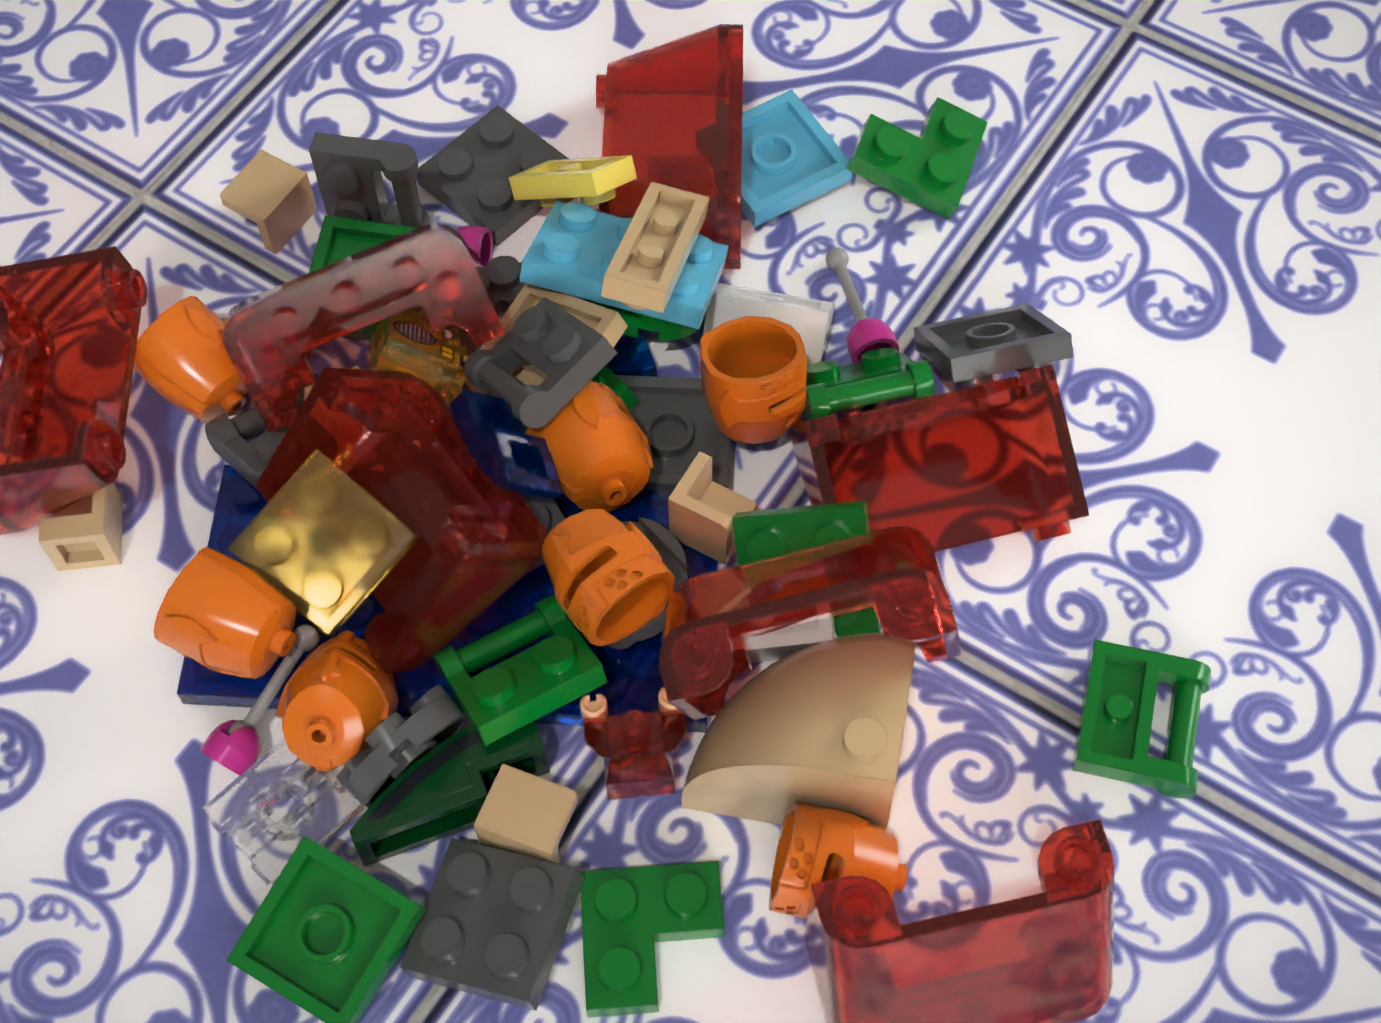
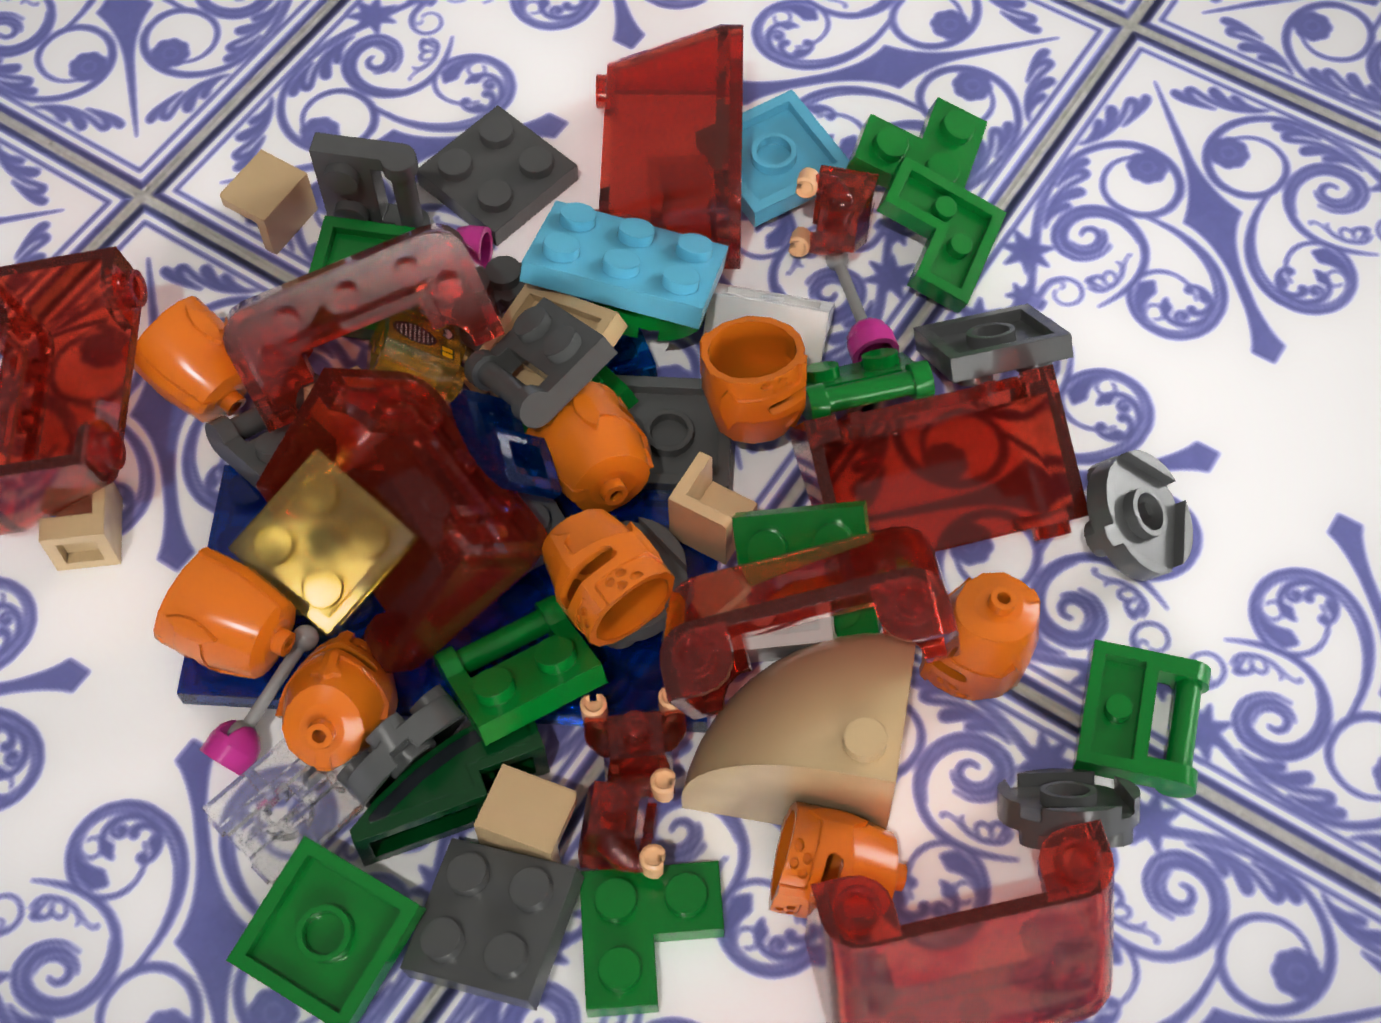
light yellow plate [509,155,637,207] -> none
tan plate [601,182,710,313] -> none
none -> clear red piece [578,768,676,879]
none -> clear red piece [788,165,879,257]
none -> green plate [876,155,1007,314]
none -> orange helmet [919,572,1041,701]
none -> dark grey plate [997,769,1141,850]
none -> dark grey plate [1084,450,1193,581]

